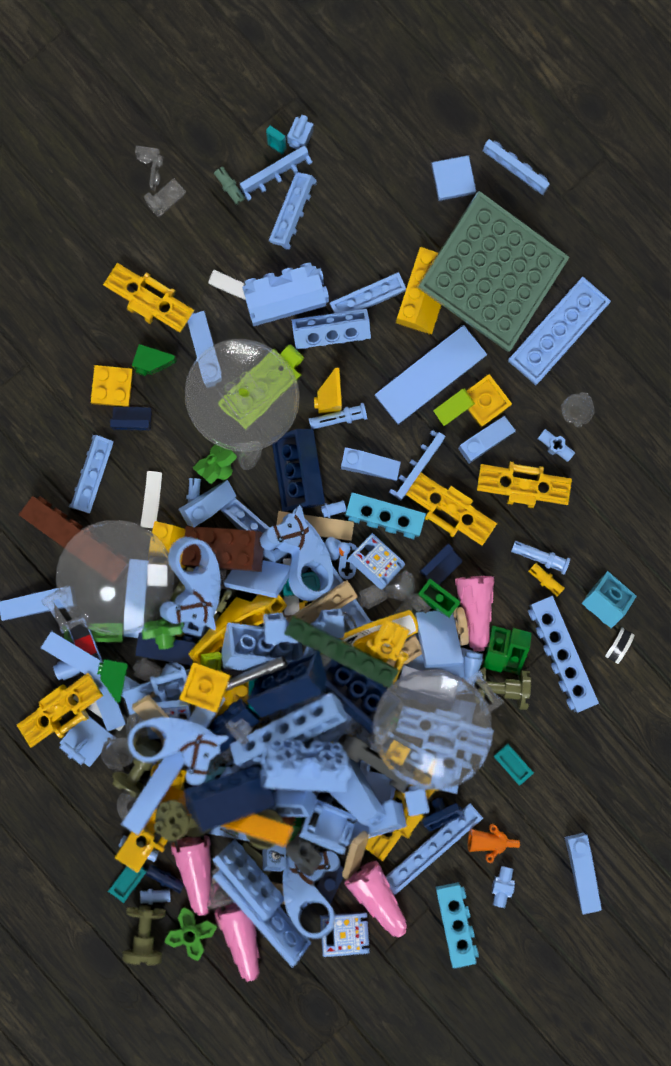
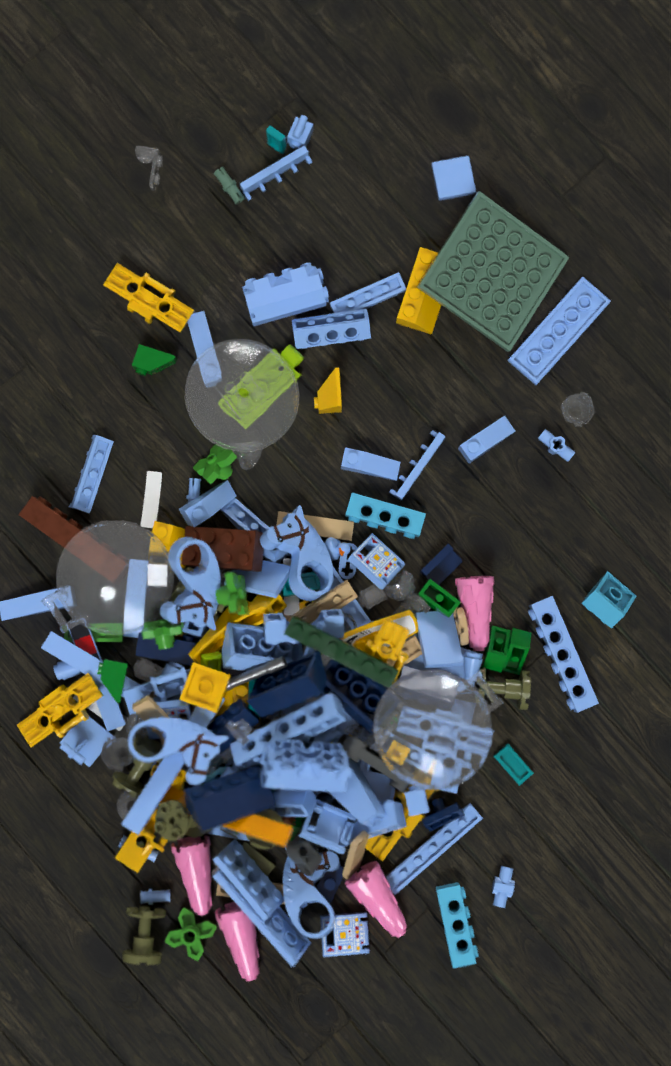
yellow plate [91,365,133,407] -> none
teal tile [108,866,148,903] -> none
dark blue panel [110,407,151,431] -> none
clear bracket [144,179,186,218] -> none
dark blue pin [146,864,184,894] -> none
clear hat [207,877,234,910] -> none
white sticker [208,270,246,300] -> none
light blue brick [262,845,286,872] -> none
light blue hinge [269,172,317,250] -> none
dark blue slope [271,429,325,512] -> none
light blue pin [309,403,367,429] -> none
light blue pin [321,500,346,518] -> none
light blue tile [375,325,487,425] -> none
yellow piece [406,472,497,546] -> none
lime tile [433,388,475,426] -> none
yellow plate [467,374,512,428] -> none
orange piece [468,824,520,863] -> none
yellow piece [477,462,572,508] -> none
light blue plate [483,139,550,195] -> none
light blue pin [511,540,570,575] -> none
yellow pin [528,563,565,597] -> none
light blue slope [565,833,601,914] -> none
sticker [605,627,635,664] -> none
none -> bright green plant [216,572,249,616]

